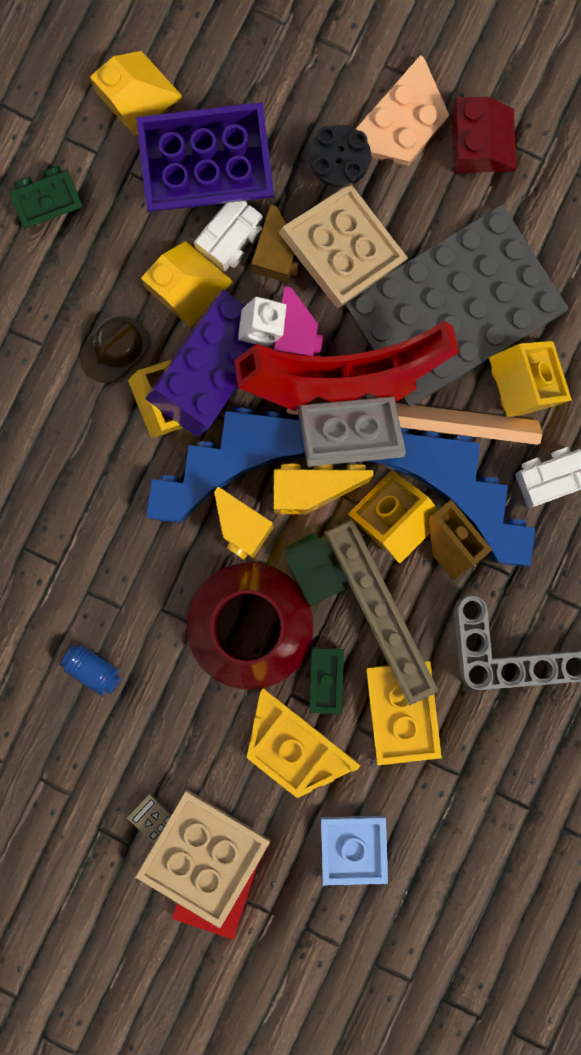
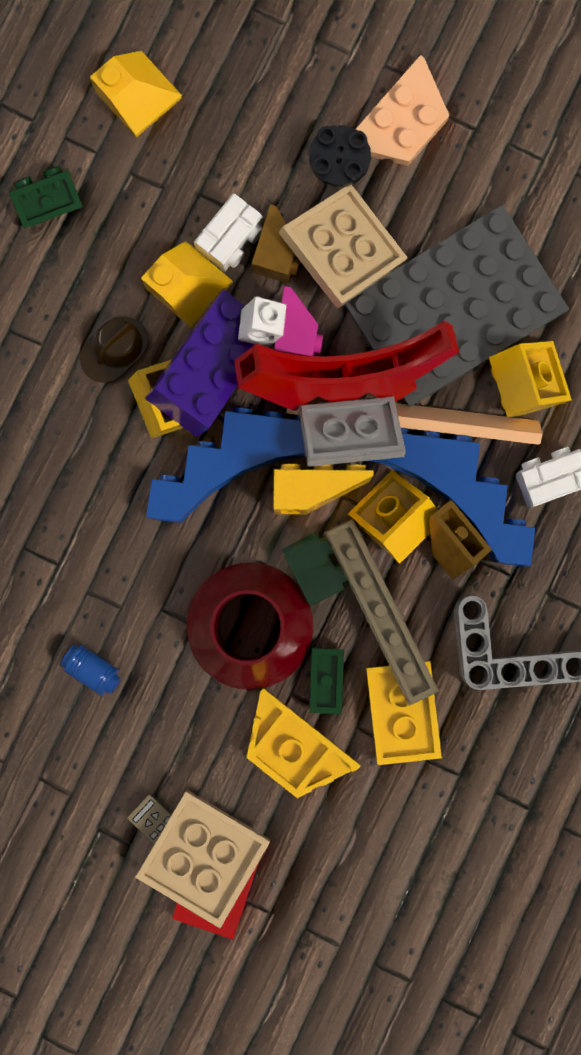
dark purple slope [136,102,274,212] -> none
yellow slope [214,487,274,560] -> none
light blue plate [321,815,388,885] -> none
dark red slope [452,97,517,173] -> none

